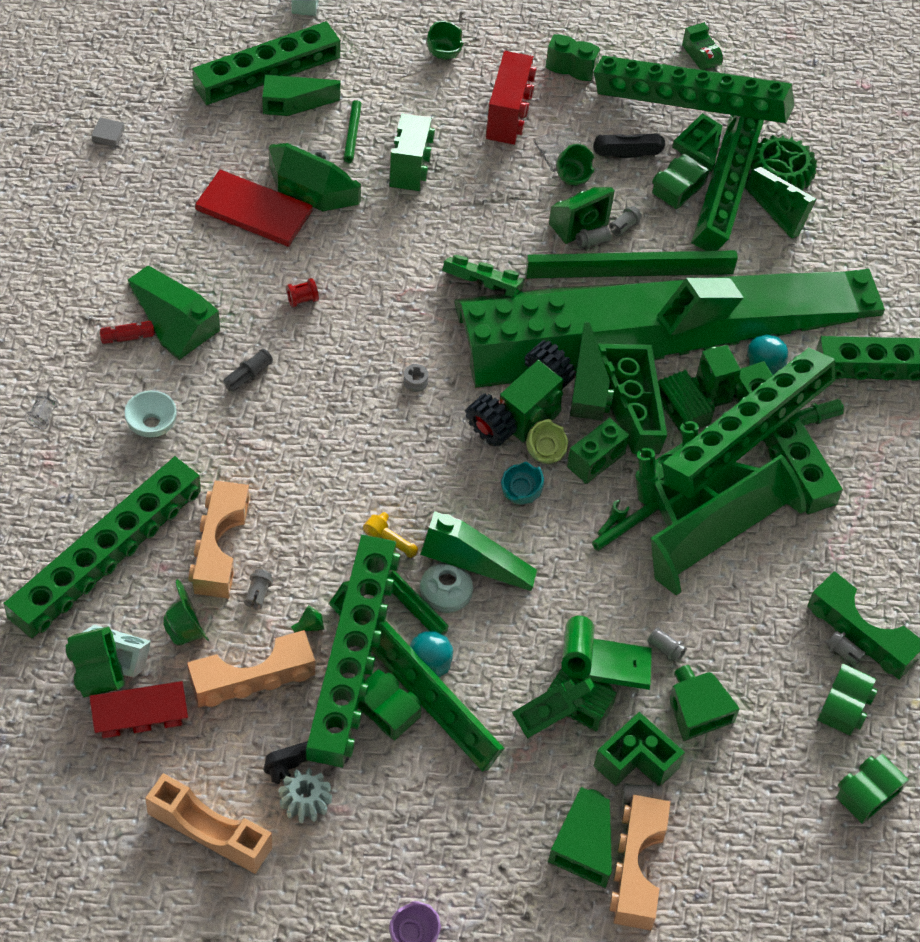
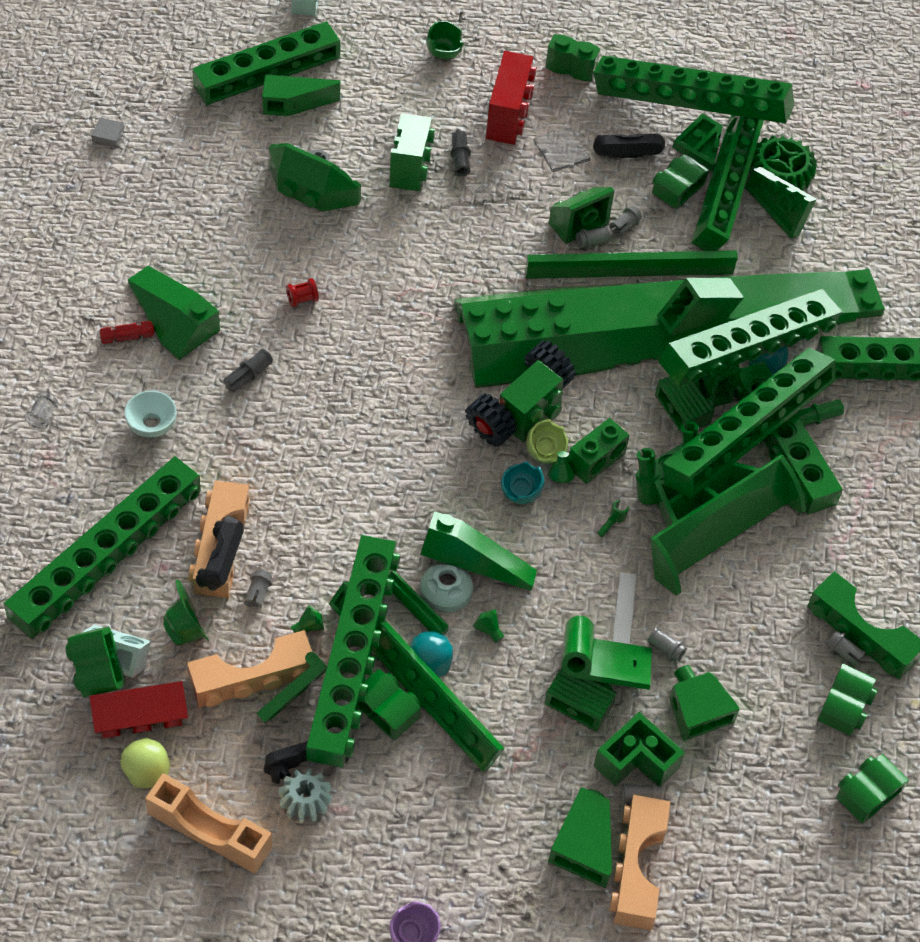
red tile [195,169,313,247] -> none
green piece [343,100,362,163] -> none
yellow piece [363,512,418,558] -> none
light grey bush [404,364,428,392] -> none
green wing [442,255,525,298] -> none
green hinge [512,677,596,739] -> none
green hair [556,143,594,186] -> none
green slope [569,322,614,421] -> none
green piece [592,502,659,551] -> none
green wedge [598,344,668,454] -> none
green leg [682,22,723,70] -> none
none -> yellowish green hair [120,738,170,788]
none -> black piece [196,516,244,591]
none -> green hinge [256,652,327,724]
none -> dark grey axle [451,129,471,176]
none -> green rock [472,609,505,643]
none -> green rock [548,451,575,483]
none -> white sticker [613,572,637,644]
none -> green brick [658,289,842,386]

